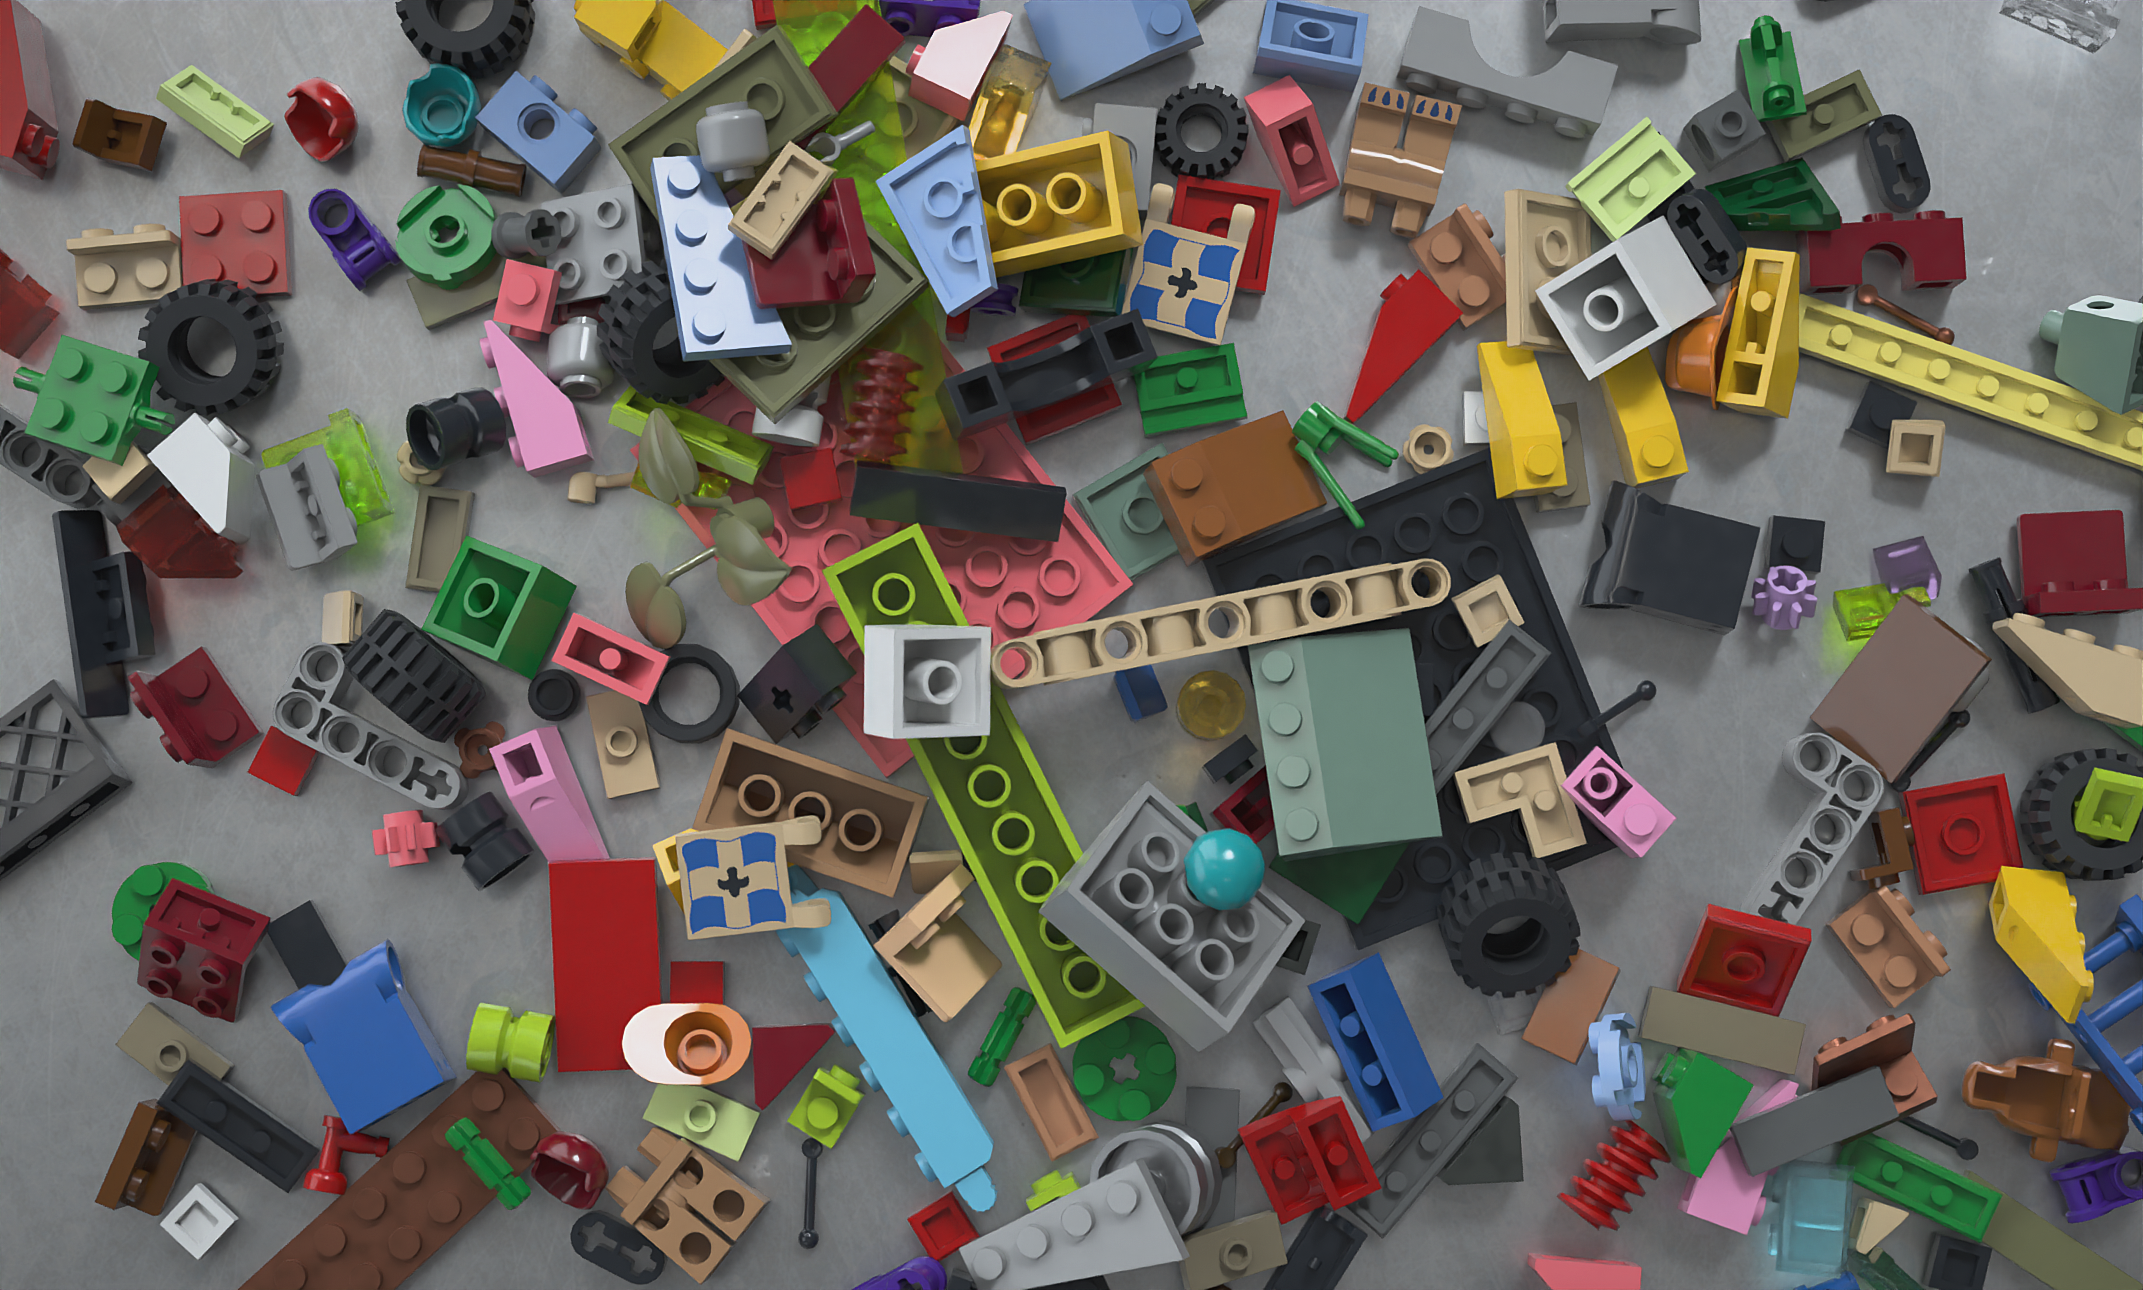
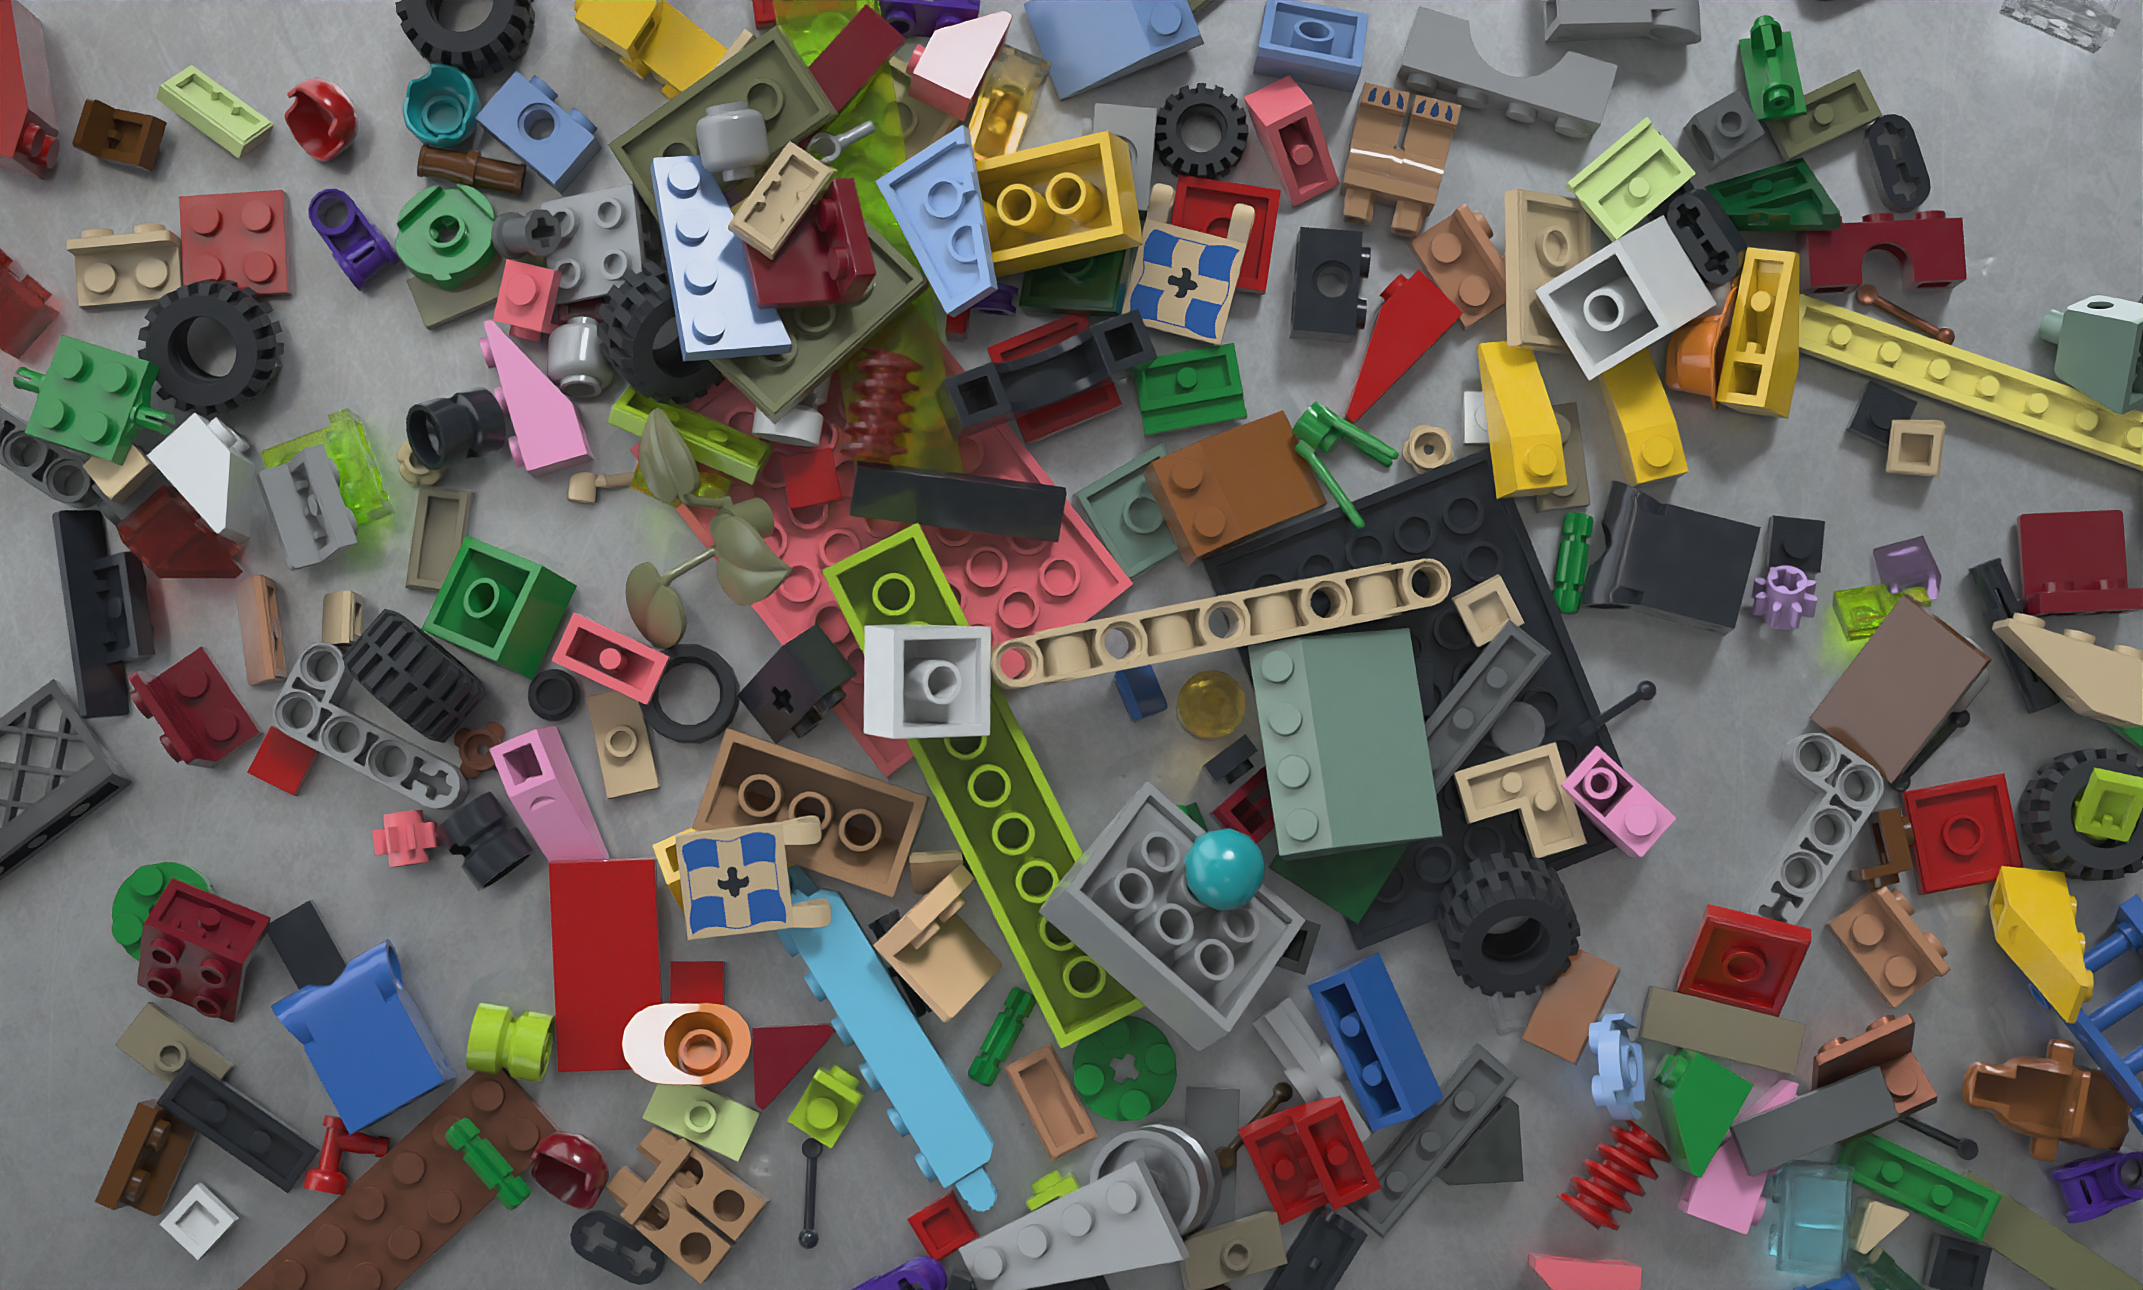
none -> nougat slope [235,574,288,686]
none -> black brick [1289,227,1371,343]
none -> green axle [1552,512,1594,615]

